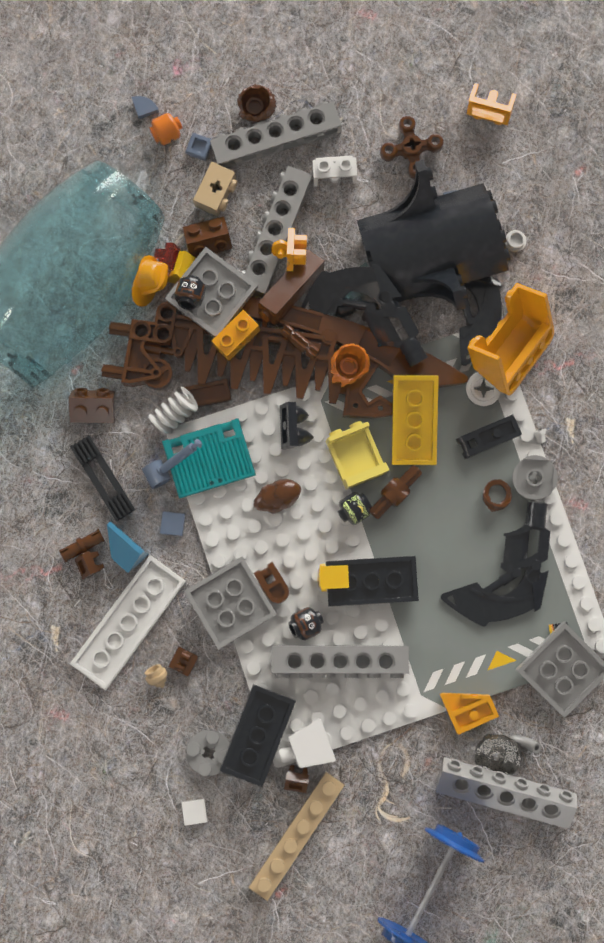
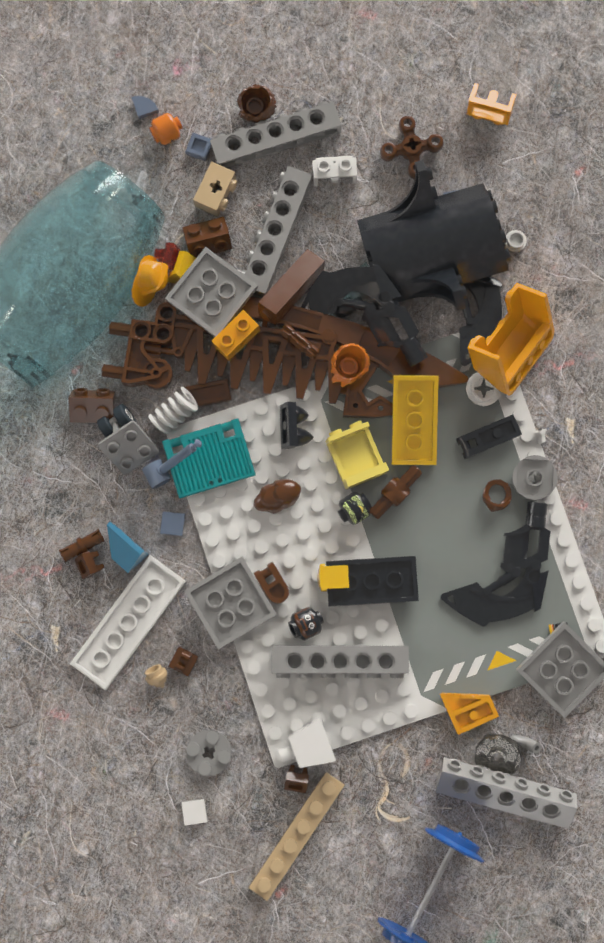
black container [70,435,136,522] -> none
black head [174,275,206,310] -> none
black plate [219,684,296,787] -> none
light orange hips [271,228,307,271] -> none
none -> light grey plate [97,404,159,475]

